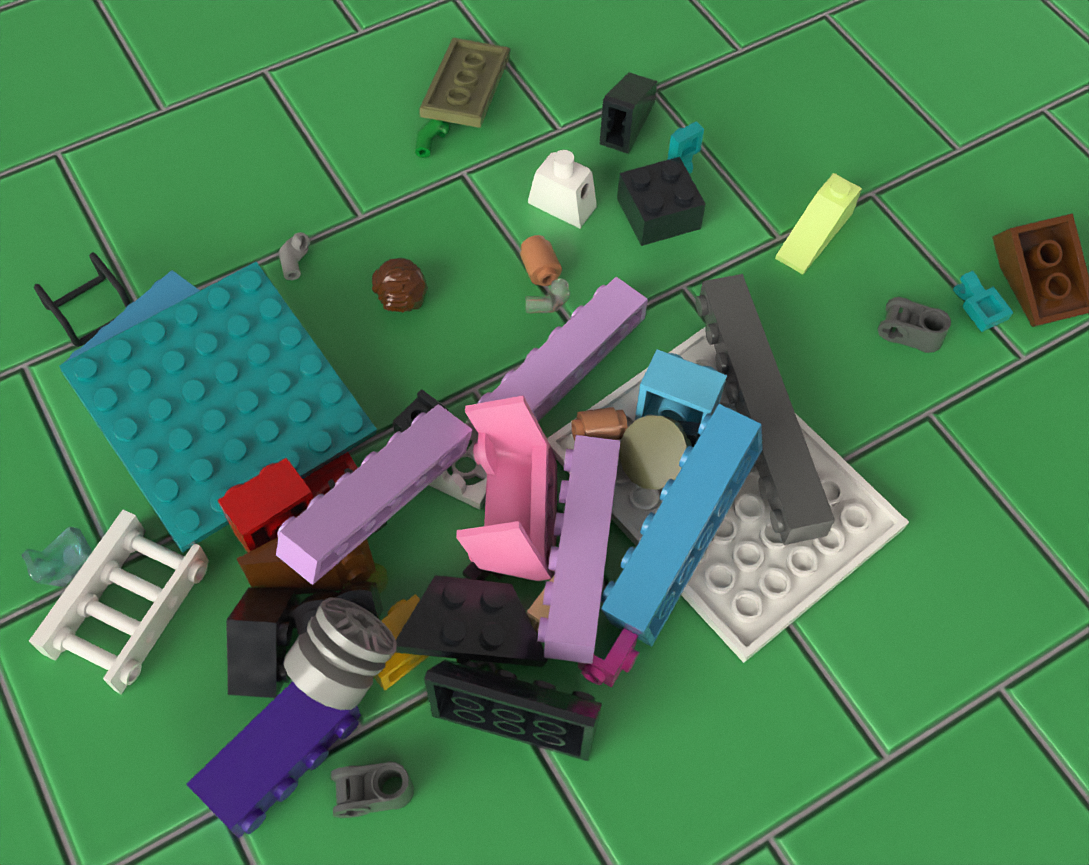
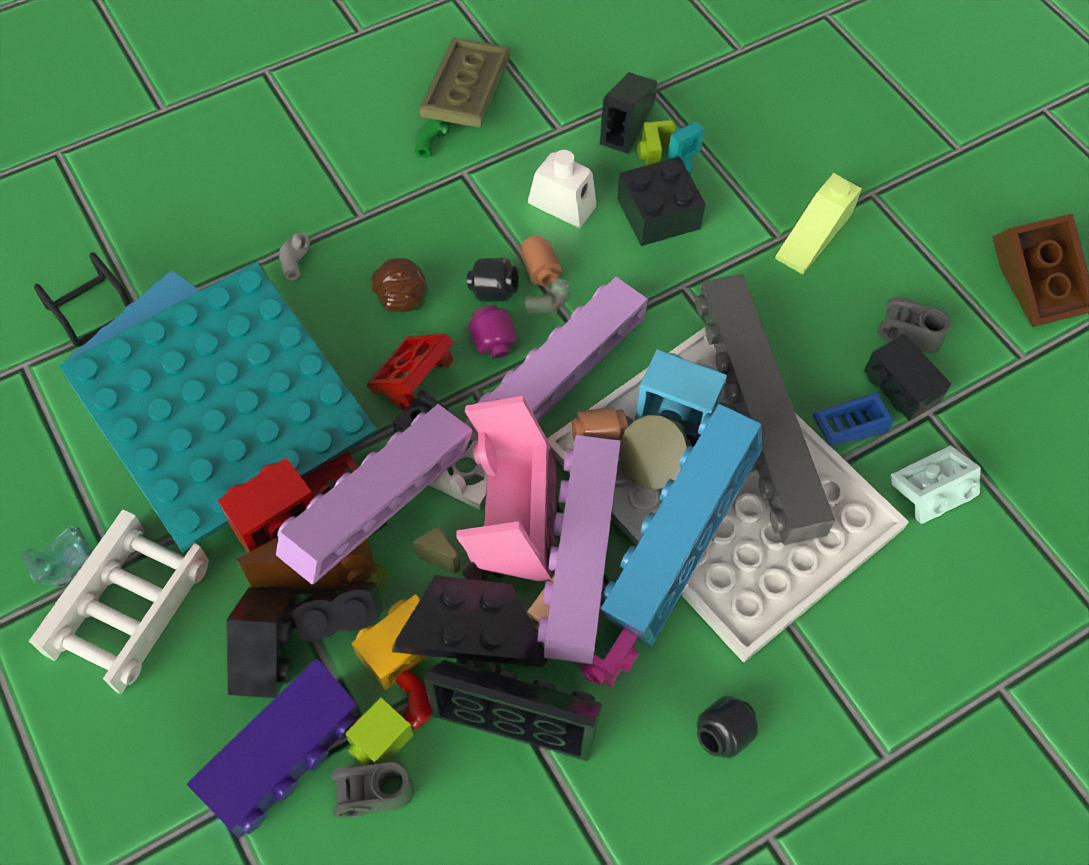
light grey wheel [284,598,397,710] -> none
teal plate [953,270,1014,332] -> none
none -> lime brick [345,697,414,766]
none -> red piece [366,334,454,411]
none -> red arm [395,668,432,729]
none -> olive slope [414,527,460,574]
none -> black head [467,258,519,302]
none -> magenta head [468,305,518,359]
none -> lime bracket [638,120,675,166]
none -> black head [697,696,758,758]
none -> blue slope [813,392,894,446]
none -> black brick [864,333,951,421]
none -> light aqua bracket [891,445,981,524]

